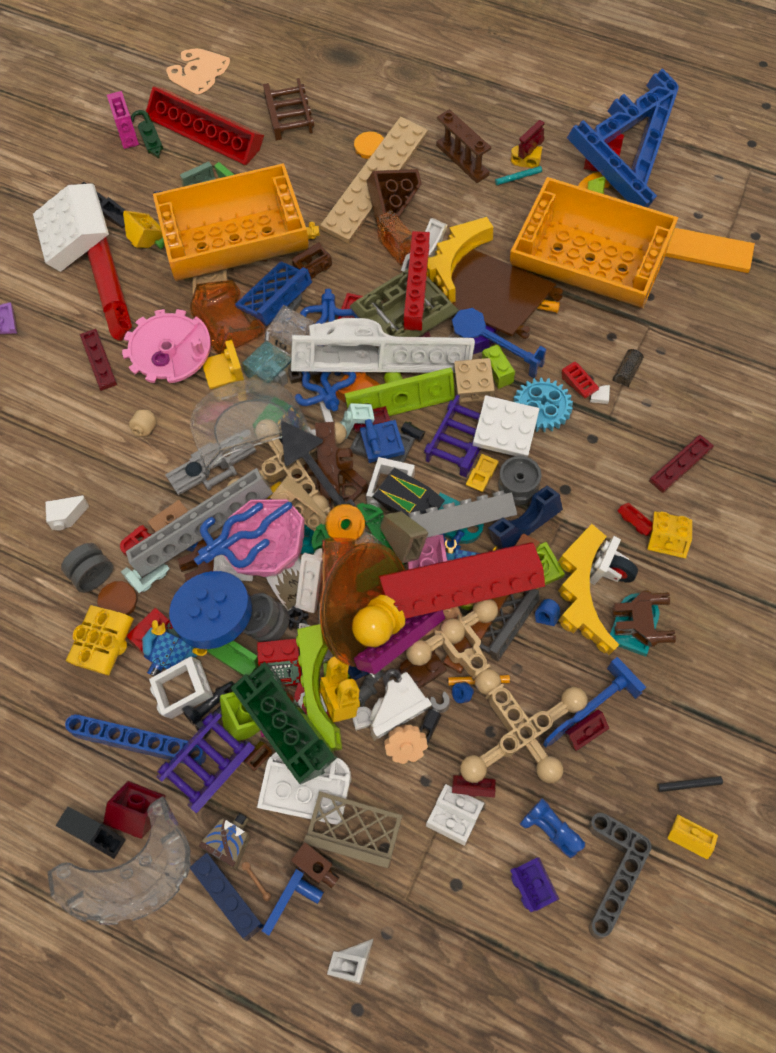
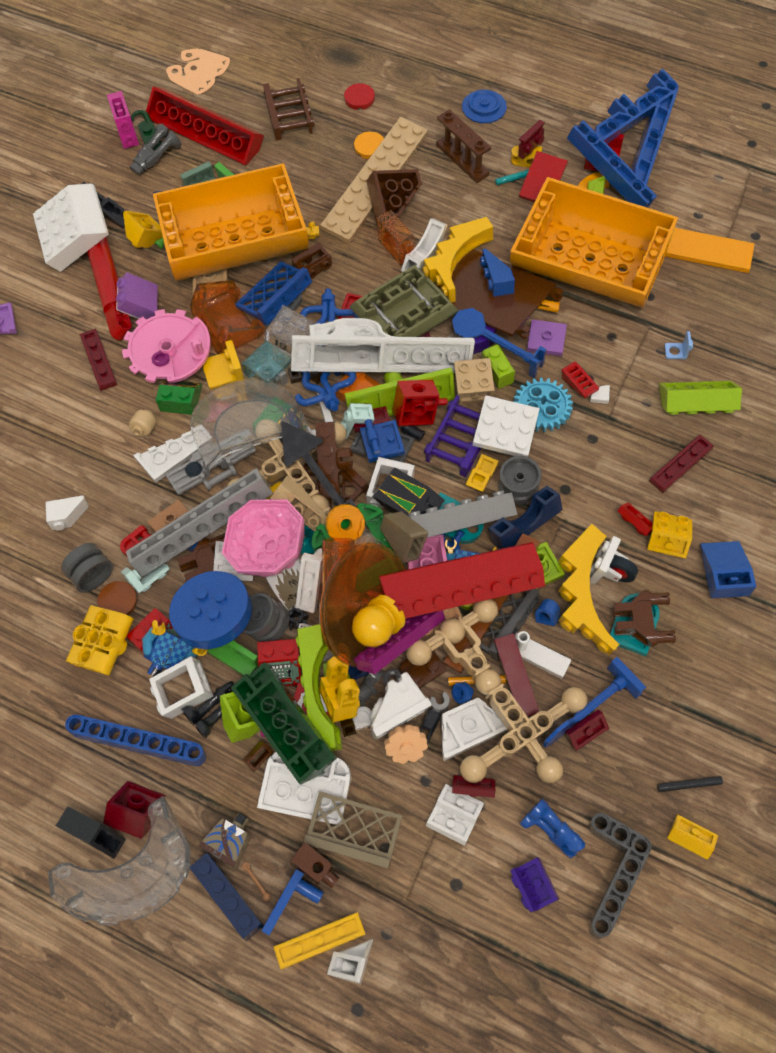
dark purple fence [156,712,255,814] -> none
blue plant [194,502,293,568] -> none
red brick [404,231,430,331] -> none
clear smoke brick [612,349,644,387] -> none
none -> medium lavender piece [116,272,158,320]
none -> dark grey piece [129,124,182,175]
none -> white wing [133,425,215,483]
none -> green slope [155,380,202,415]
none -> yellow tile [274,912,366,970]
none -> dark brown piece [340,718,357,737]
none -> red tile [344,83,375,110]
none -> red piece [392,379,448,426]
none -> white wing [441,698,508,761]
none -> blue piece [462,90,507,124]
none -> blue slope [480,249,515,297]
none -> dark red tile [494,633,539,717]
none -> white piece [515,631,571,679]
none -> red tile [519,151,568,202]
none -> medium lavender plate [527,319,567,356]
none -> lime slope [659,381,742,415]
none -> light blue bracket [664,331,693,359]
none -> blue slope [700,541,756,598]

